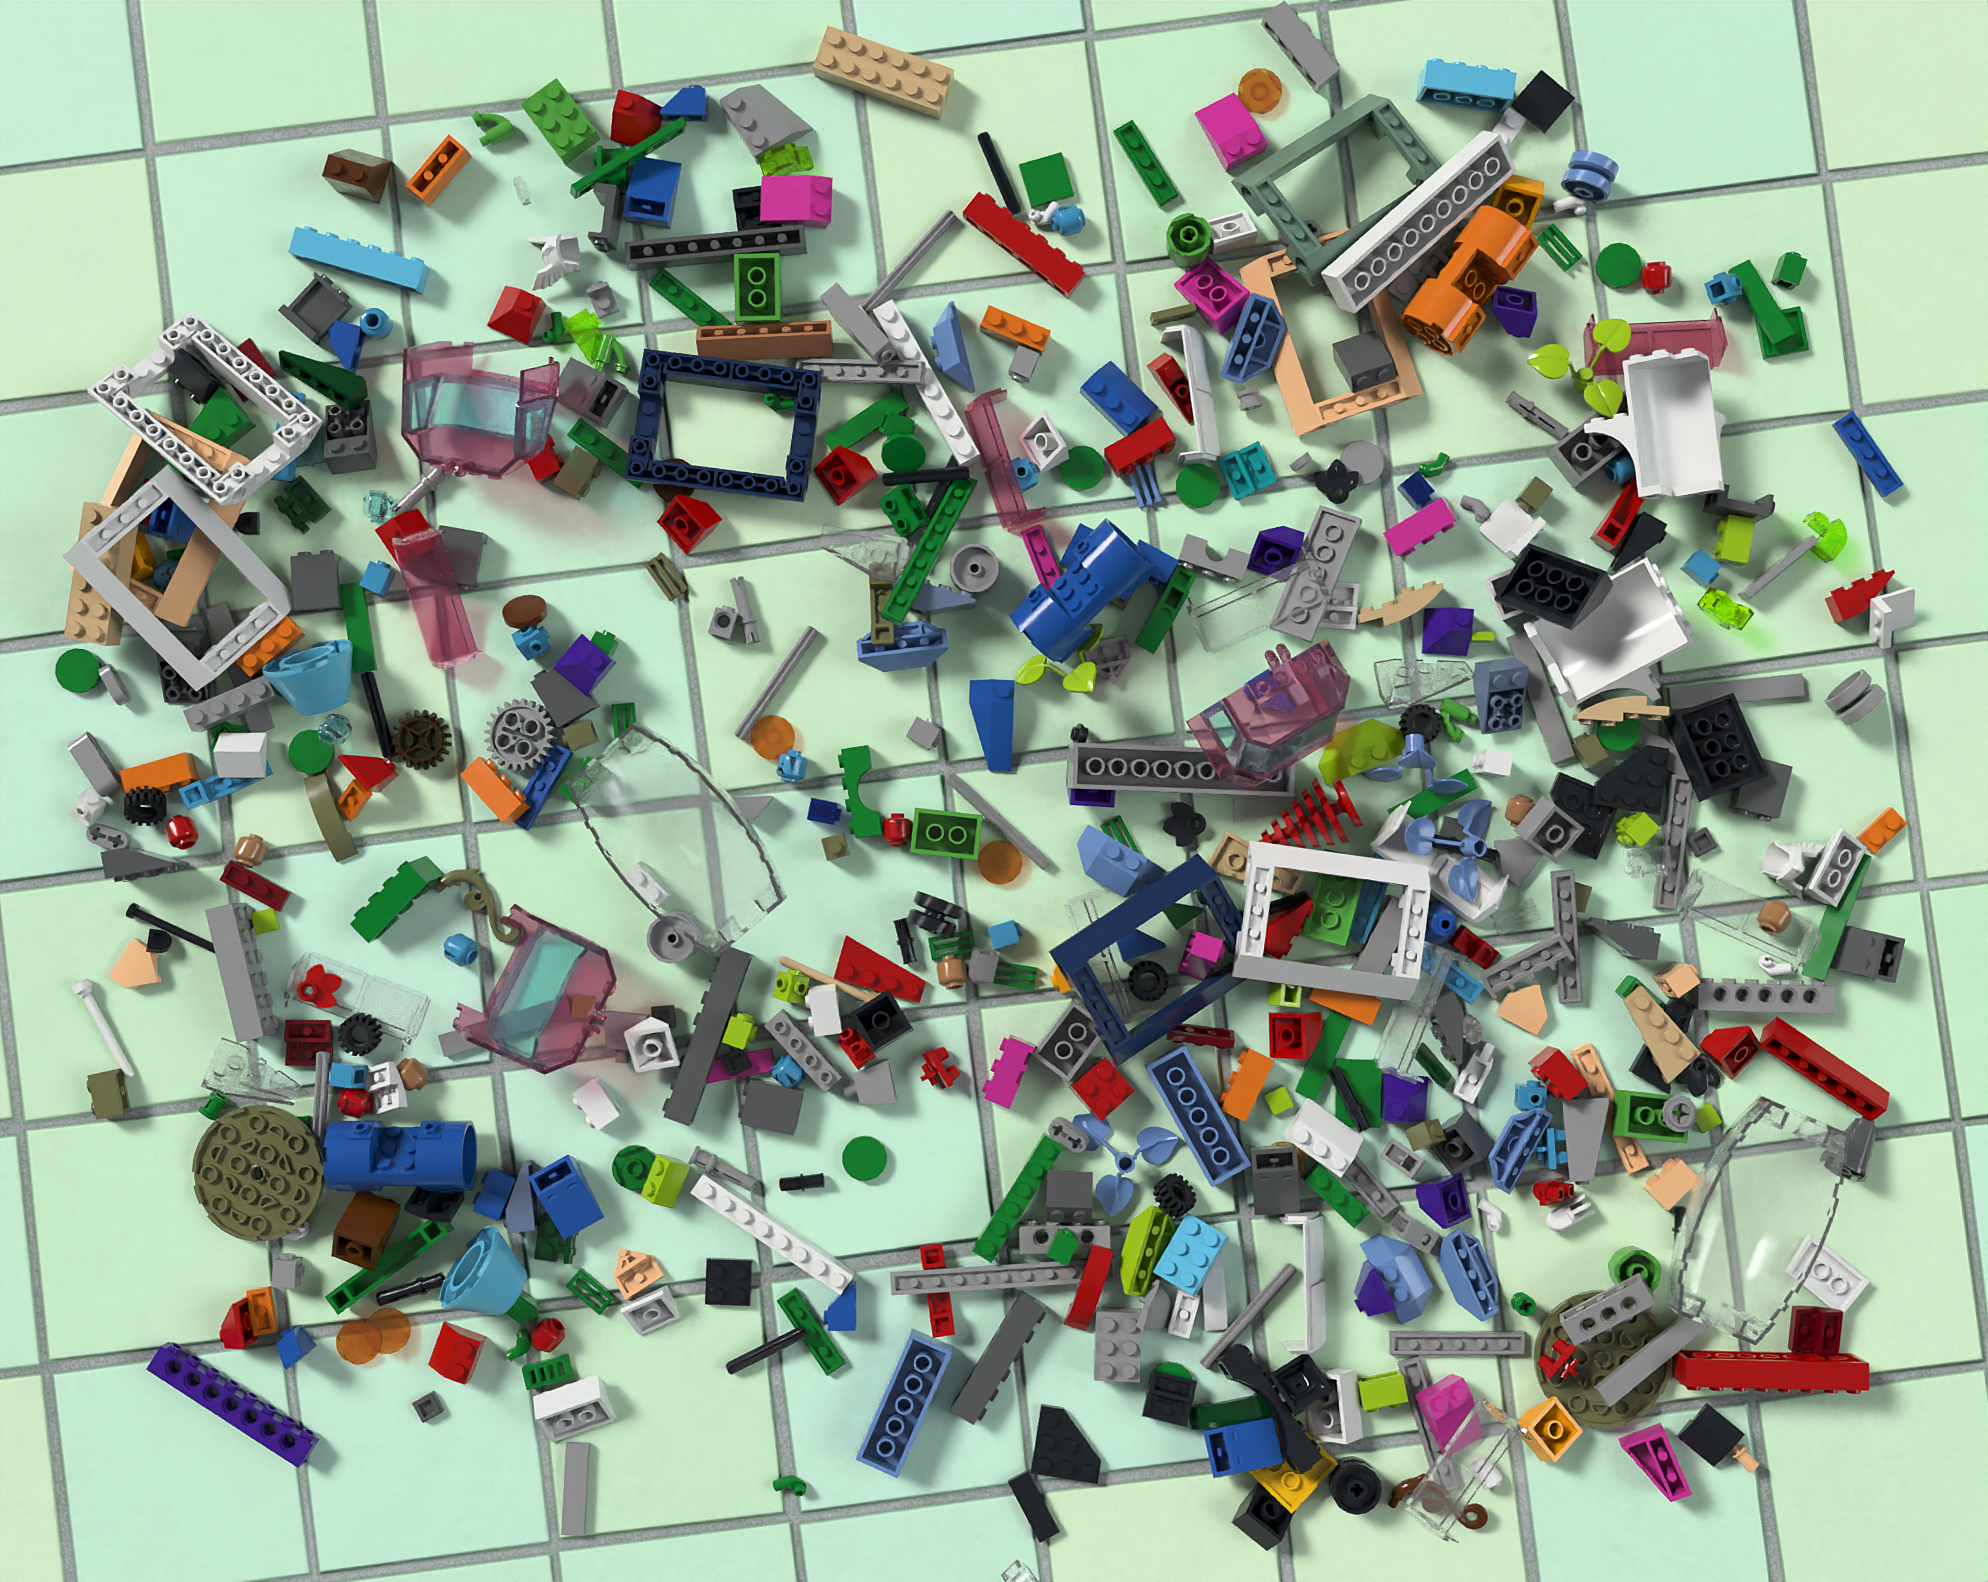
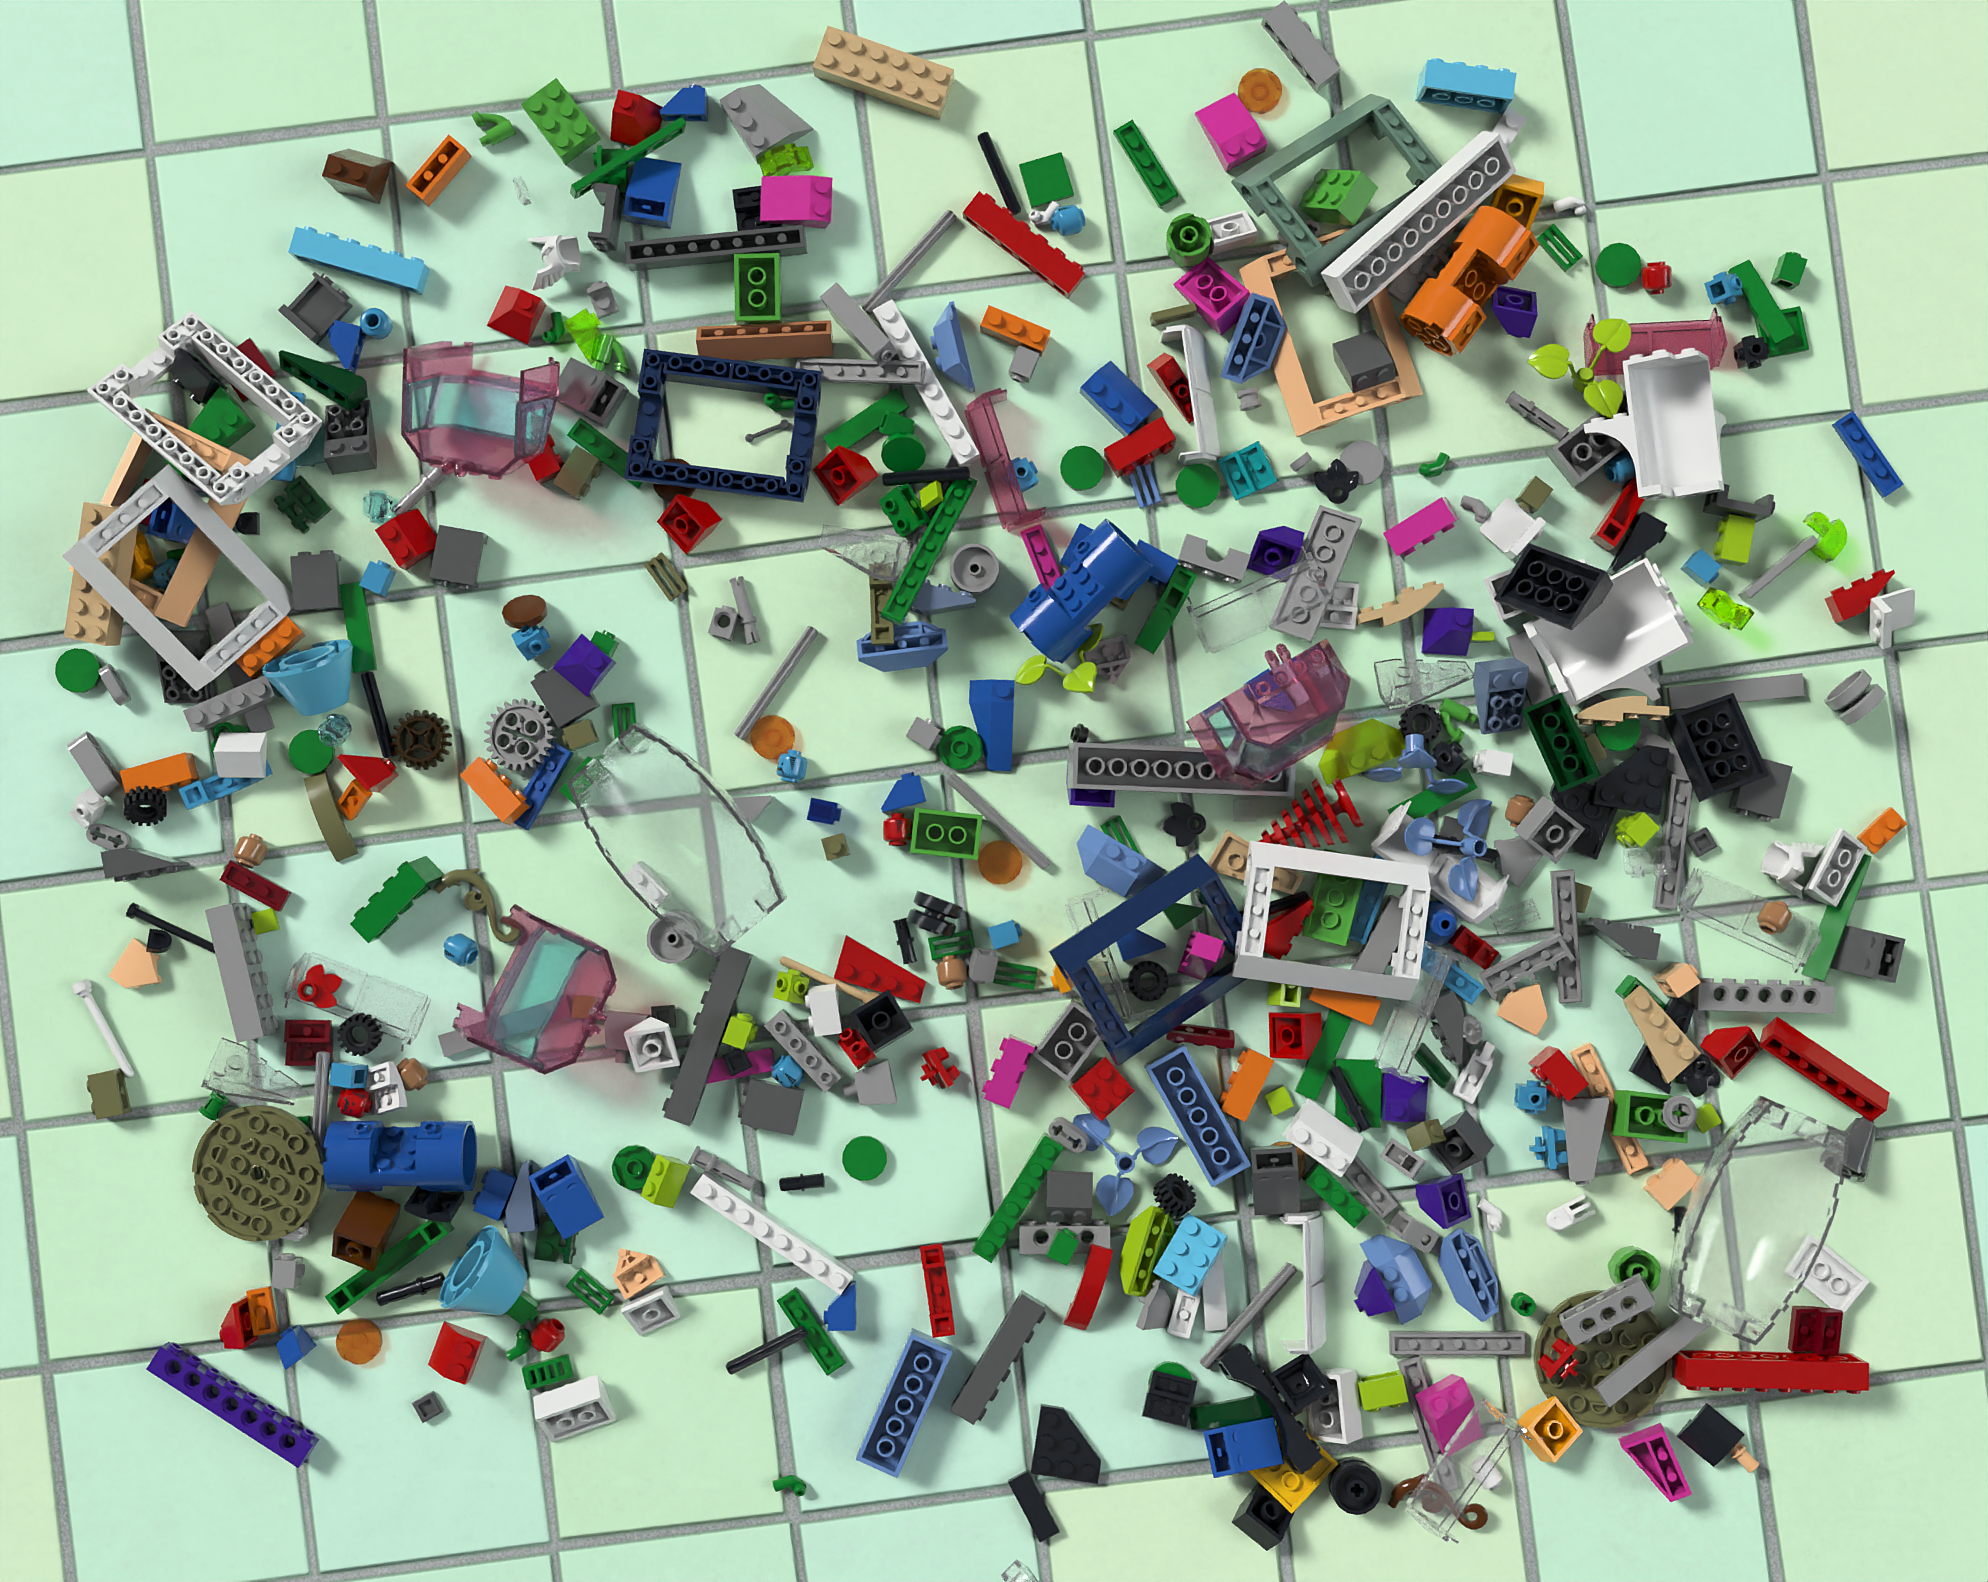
red head [164,815,199,850] -> none
clear orange tile [364,1308,411,1354] -> none
clear pink piece [392,528,483,669] -> none
light grey tile [561,1442,590,1536] -> none
white brick [572,1076,623,1131] -> none
green tile [648,267,732,327] -> none
black plate [705,1258,753,1306] -> none
green arch [838,745,883,838] -> none
light grey plate [890,1257,1117,1295] -> none
white slope [1018,410,1069,474] -> none
light grey brick [1093,1307,1141,1382] -> none
clear blue brick [1397,471,1435,509] -> none
medium blue wedge [1488,1107,1554,1194] -> none
black slope [1511,69,1575,134] -> none
red hips [1533,1178,1574,1206] -> none
medium blue wheel [1561,150,1619,202] -> none
white arm [1758,954,1792,976] -> none
none -> dark grey hinge [745,419,789,442]
none -> blue slope [881,772,926,813]
none -> lime tile [919,480,943,511]
none -> green tile [938,725,983,770]
none -> bright green brick [1298,169,1378,226]
none -> black brick [1432,740,1470,776]
none -> dark green slope [1522,692,1601,793]
none -> black brick [1733,335,1769,369]

